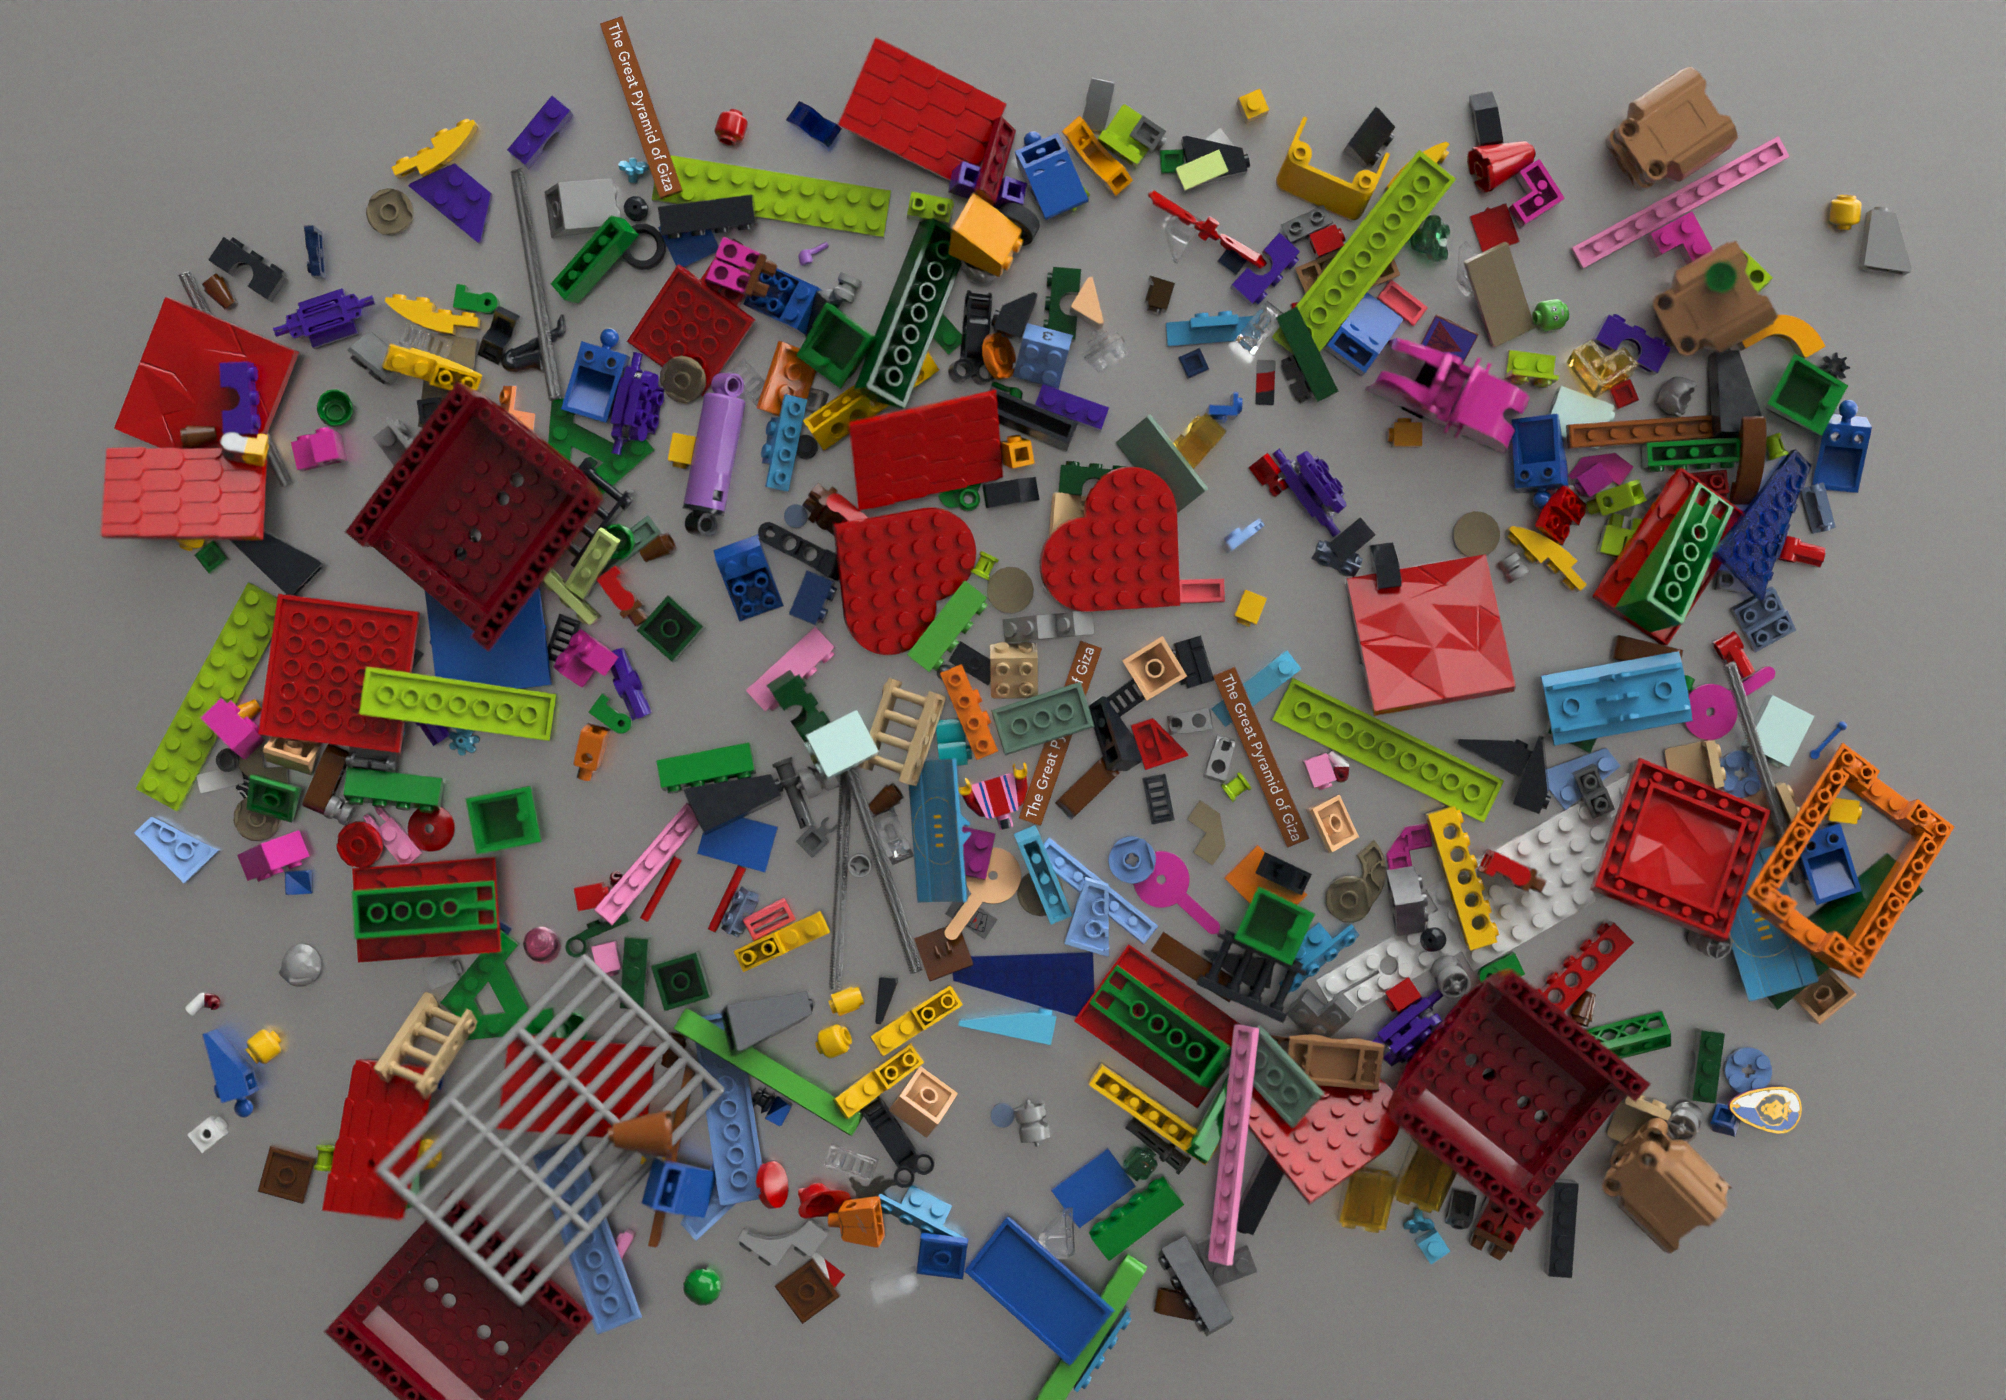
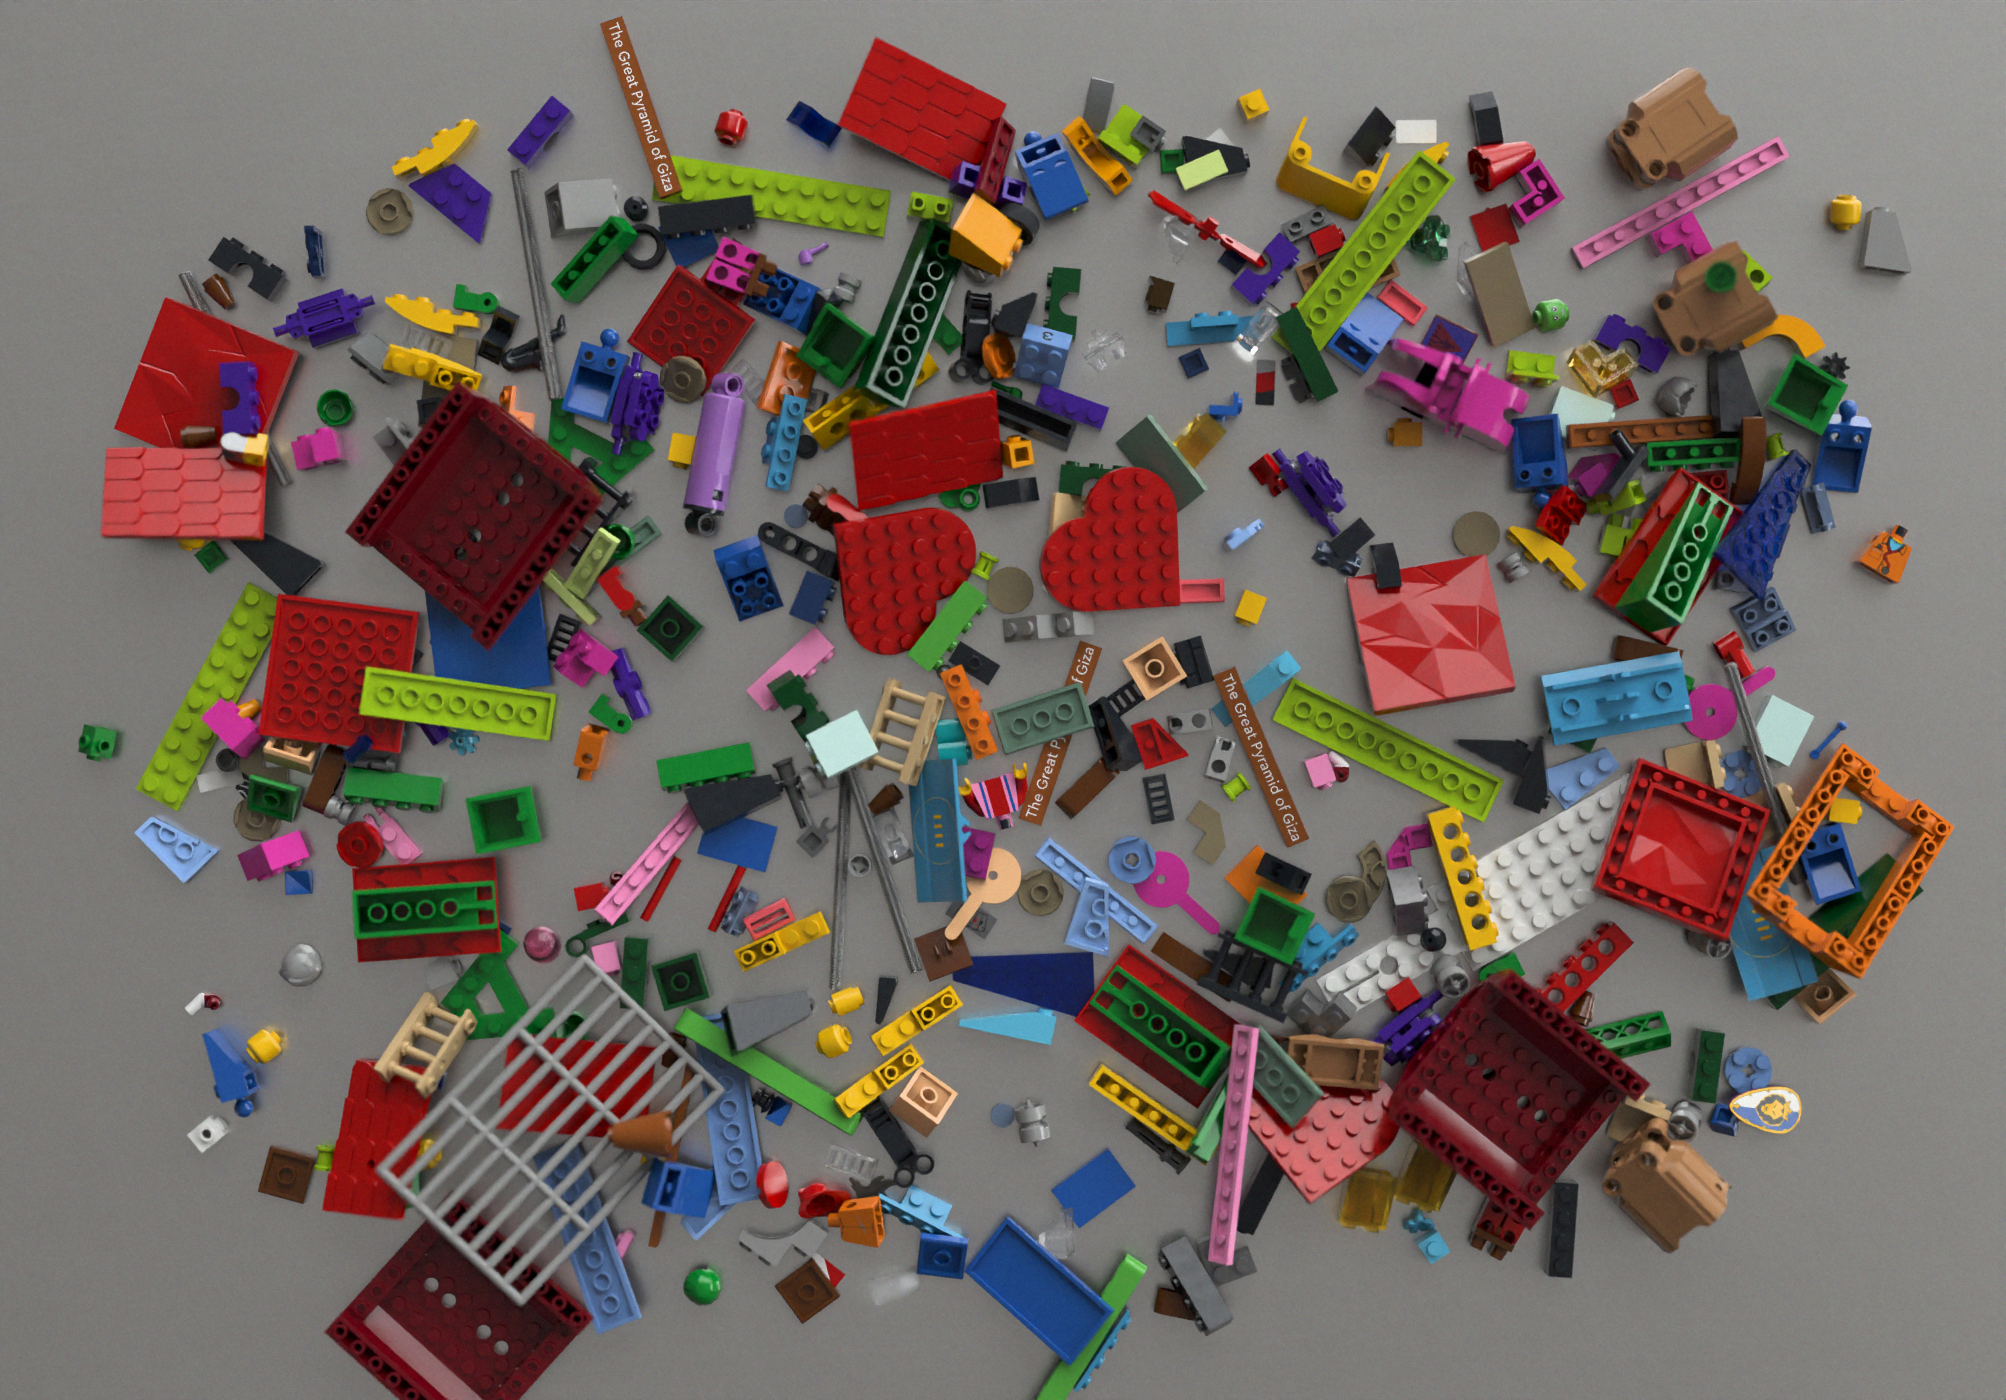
red dish [408,807,455,852] -> none
medium azure plant [618,158,649,183] -> none
reddish brown cone [639,533,676,562] -> none
tan bracket [990,642,1038,699] -> none
medium azure slope [1014,825,1072,925] -> none
light nougat slope [1070,277,1104,329] -> none
green brick [1089,1176,1184,1261] -> none
clear green head [1123,1146,1158,1182] -> none
light nougat slope [1306,794,1359,853] -> none
dark grey bracket [1445,1190,1477,1230] -> none
red hips [1477,849,1547,893] -> none
dark grey slope [1572,763,1615,819] -> none
red piece [1775,535,1826,568] -> none
none -> green brick [78,724,117,761]
none -> clear blue pin [343,734,374,764]
none -> white sticker [1396,120,1437,144]
none -> black piece [1593,429,1649,502]
none -> orange torso [1854,524,1912,584]

